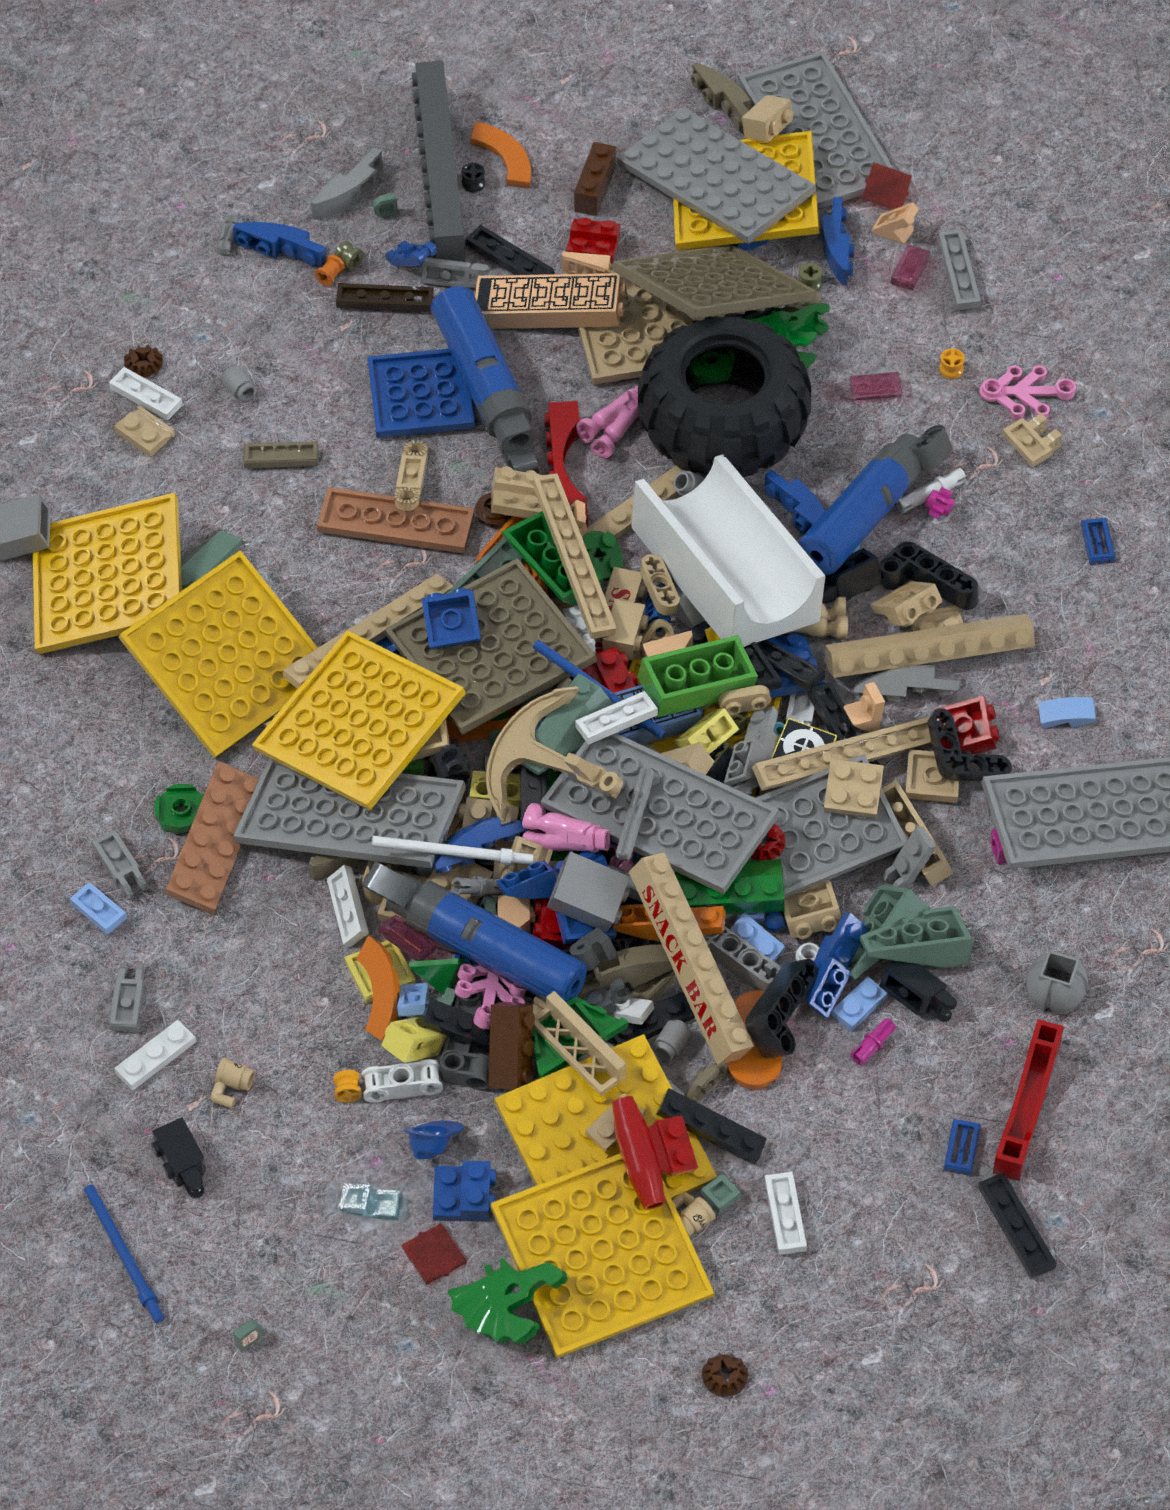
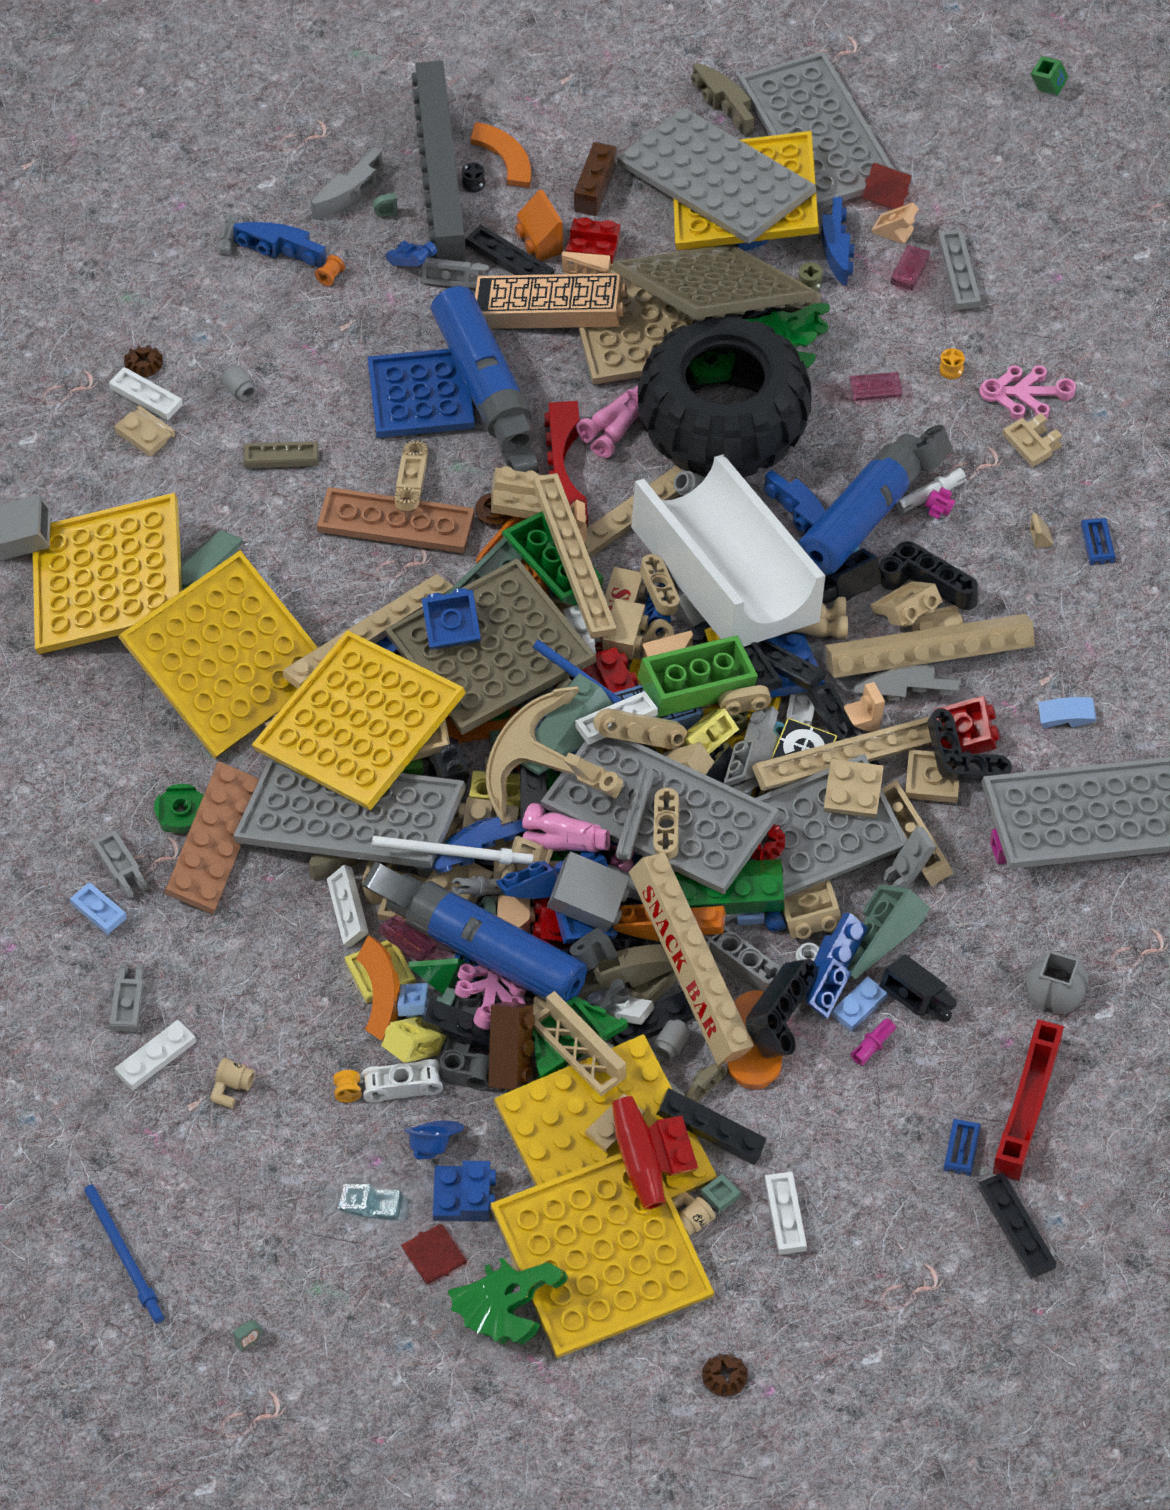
black hinge [151,1117,206,1199] -> none
olive wheel [334,241,364,271] -> none
dark brown plate [336,283,434,312] -> none
green plate [582,531,623,581] -> none
light blue plate [730,913,786,962] -> none
tan brick [742,95,793,143] -> none
sand green wedge [860,906,972,968] -> none
none -> orange slope [515,189,563,261]
none -> tan plate [593,708,687,749]
none -> tan beam [653,788,680,860]
none -> tan slope [1030,513,1054,549]
none -> green brick [1031,56,1069,96]

